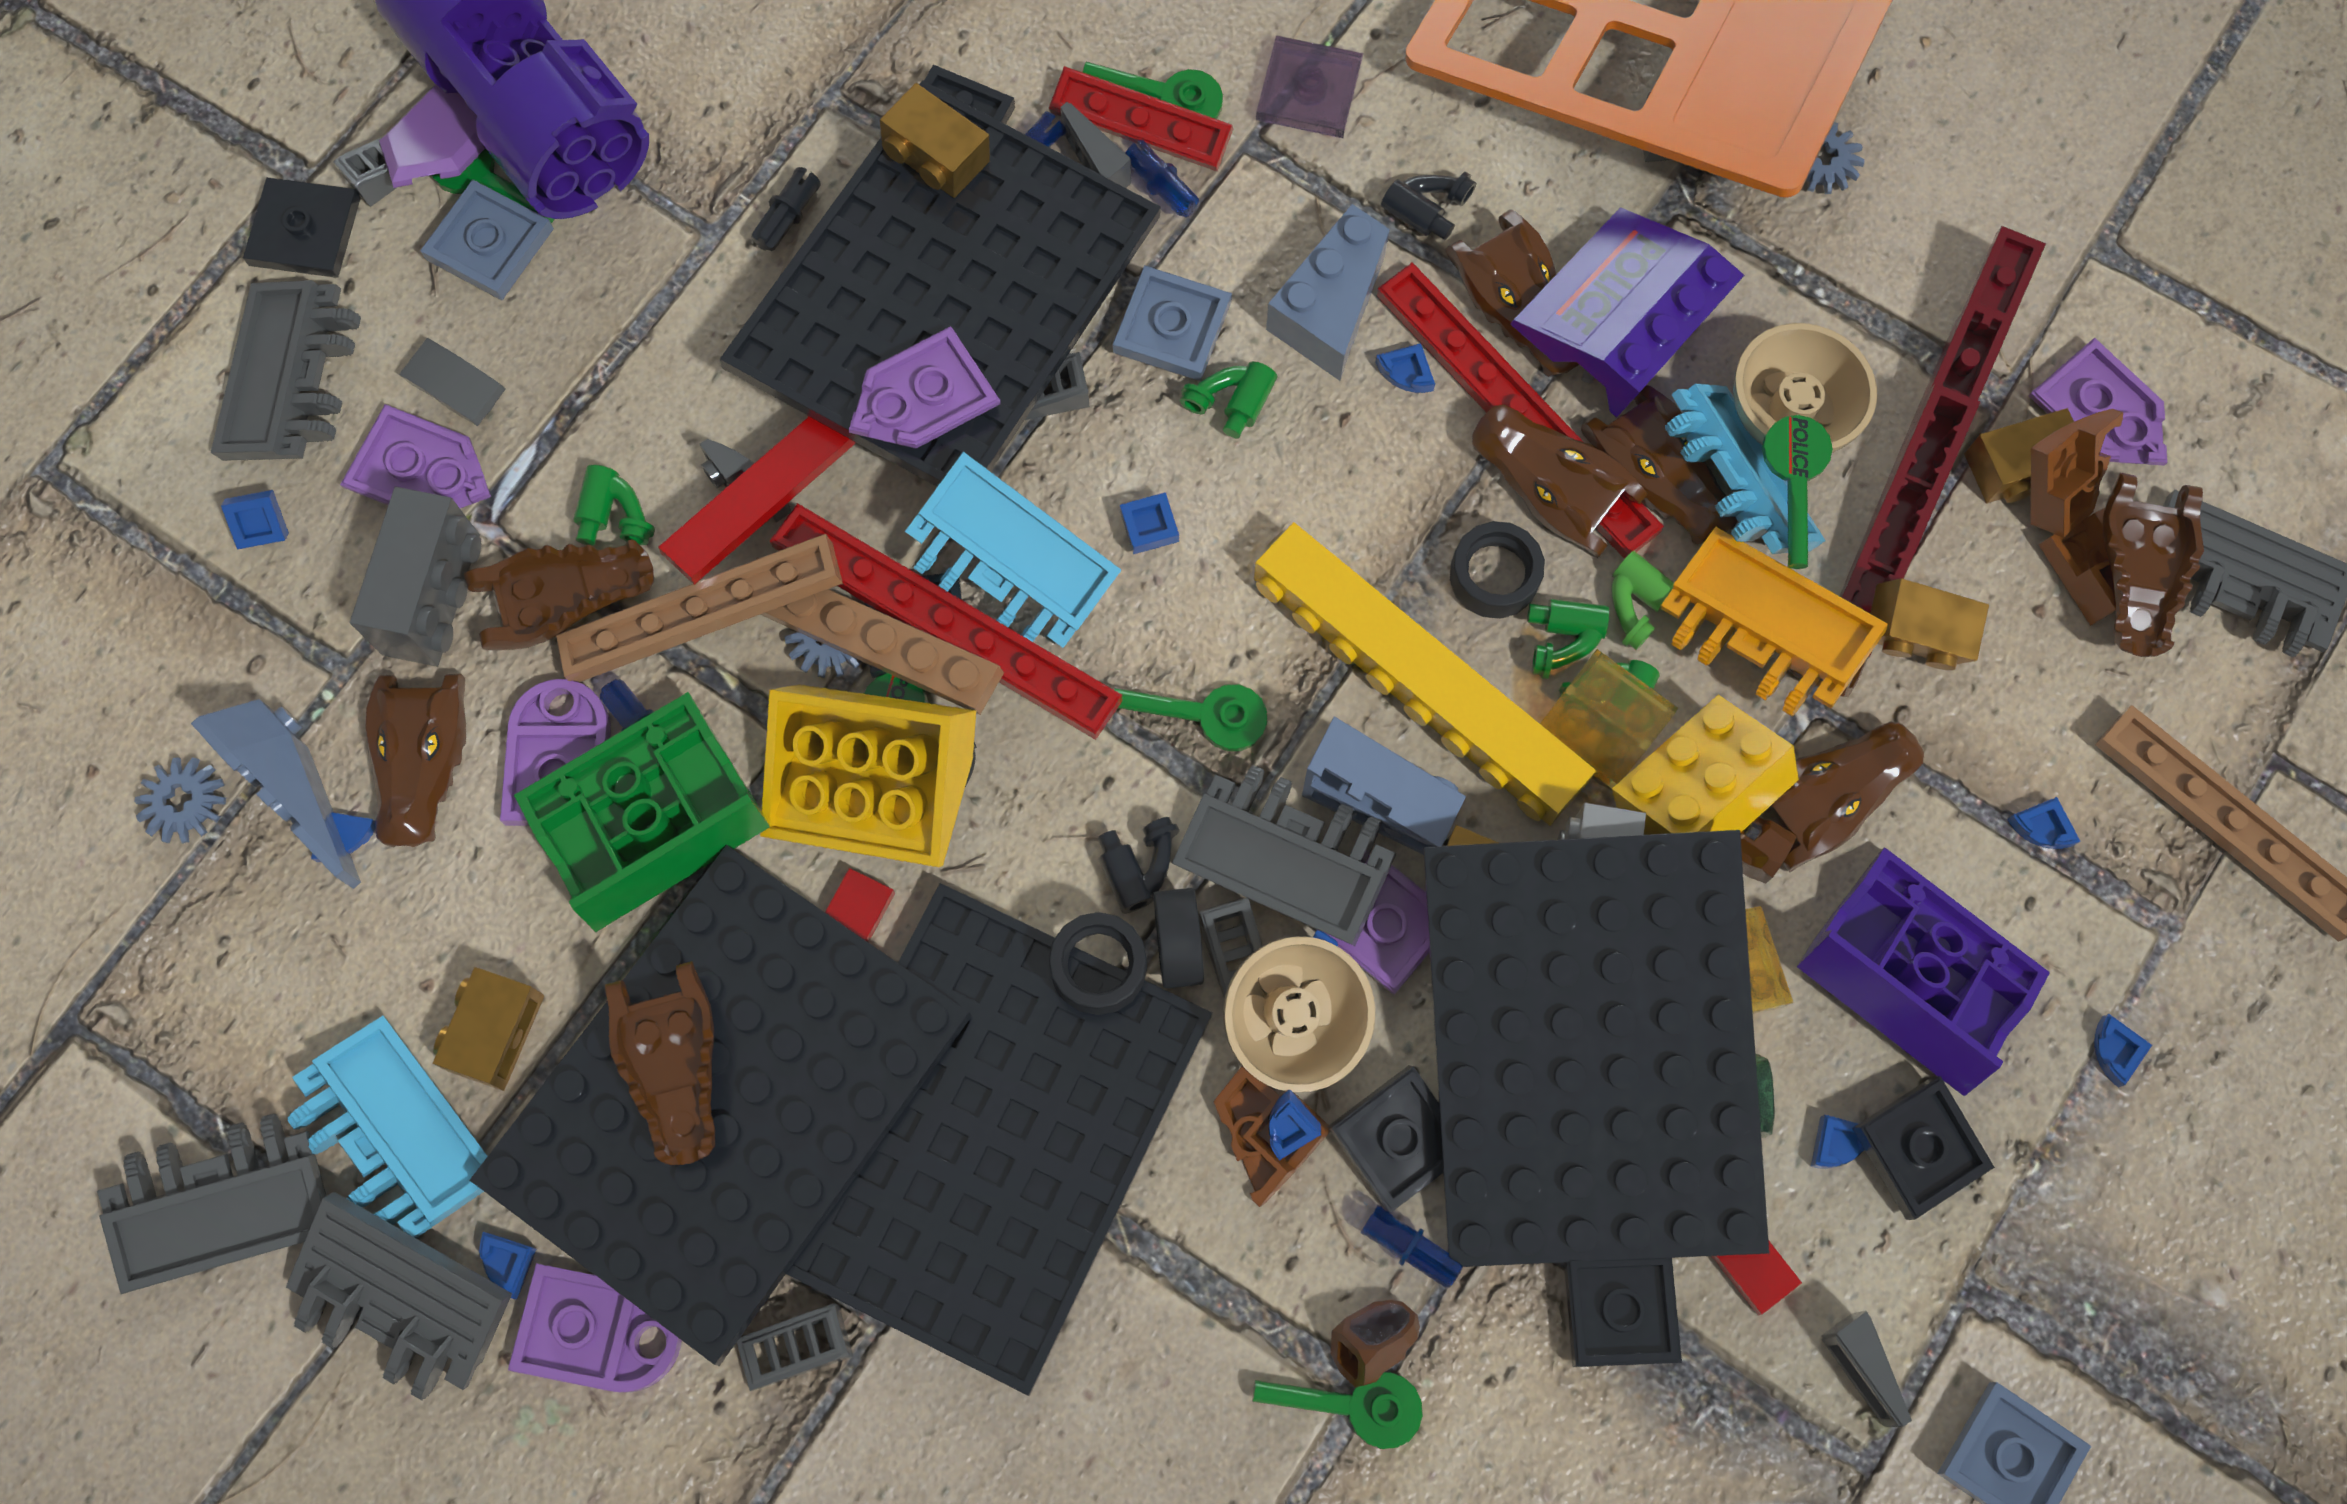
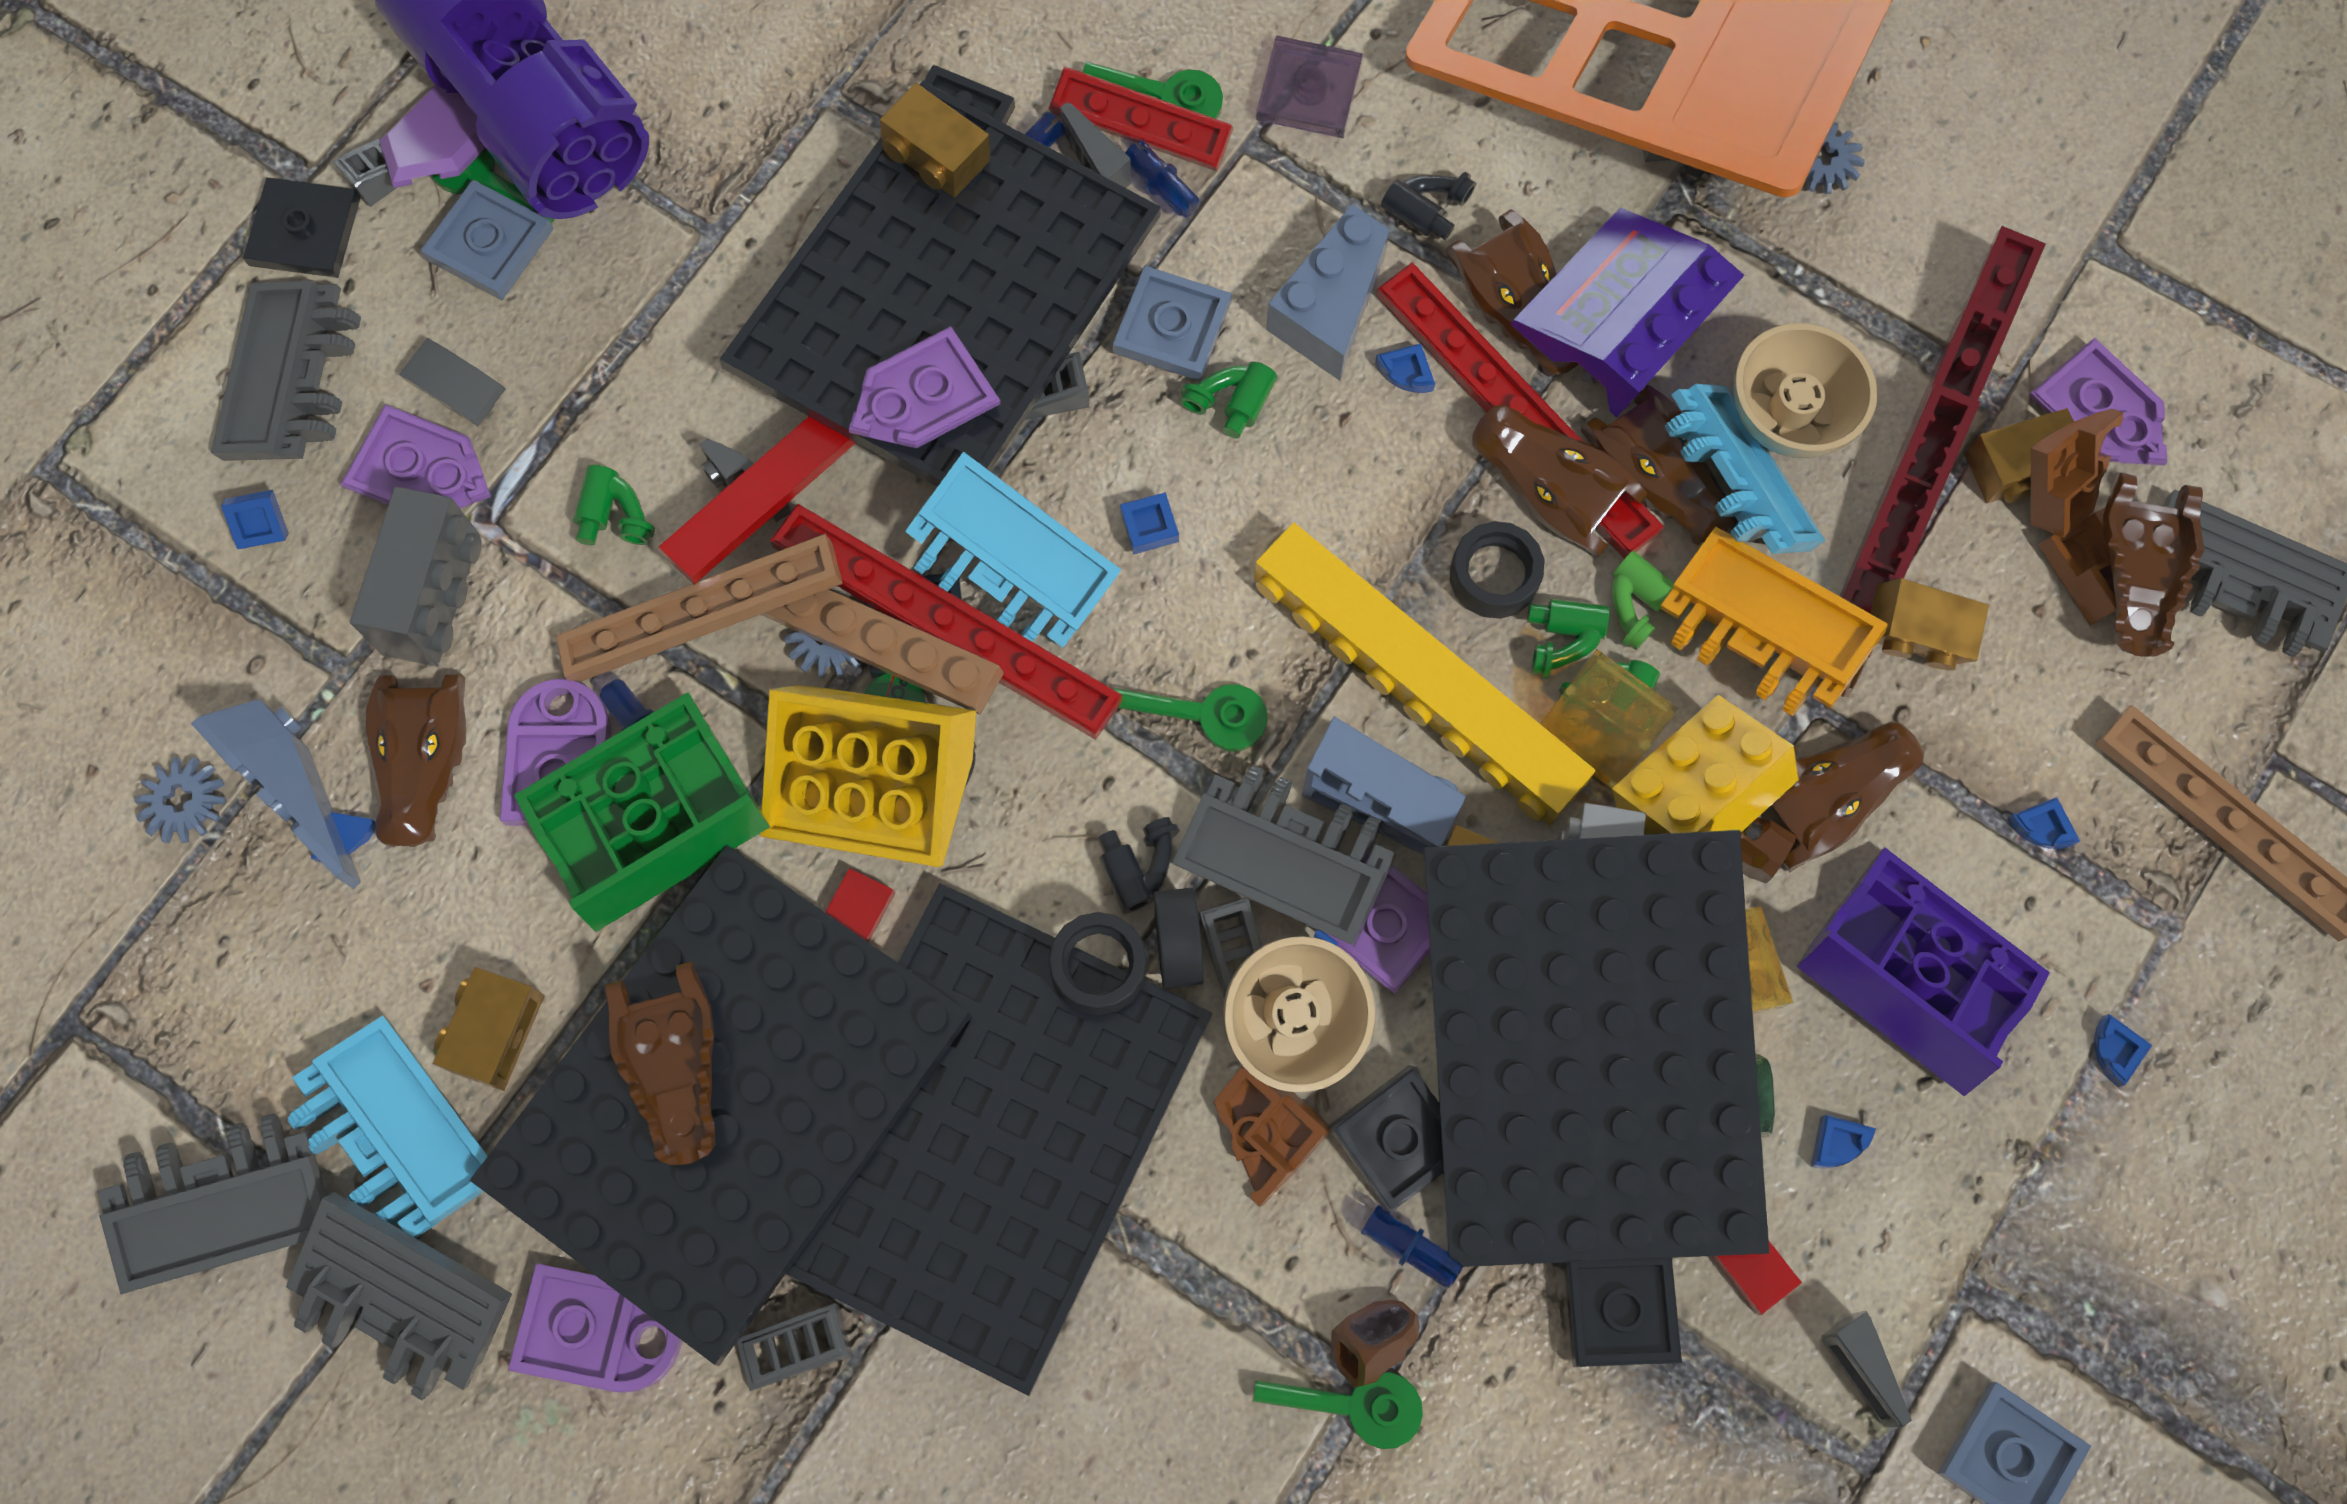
reddish brown animal [464,539,654,651] -> none
blue tile [479,1232,537,1300] -> none
black axle [751,167,821,251] -> none
blue tile [1269,1089,1321,1160] -> none
green piece [1762,415,1833,569] -> none
black plate [1852,1076,1995,1220] -> none

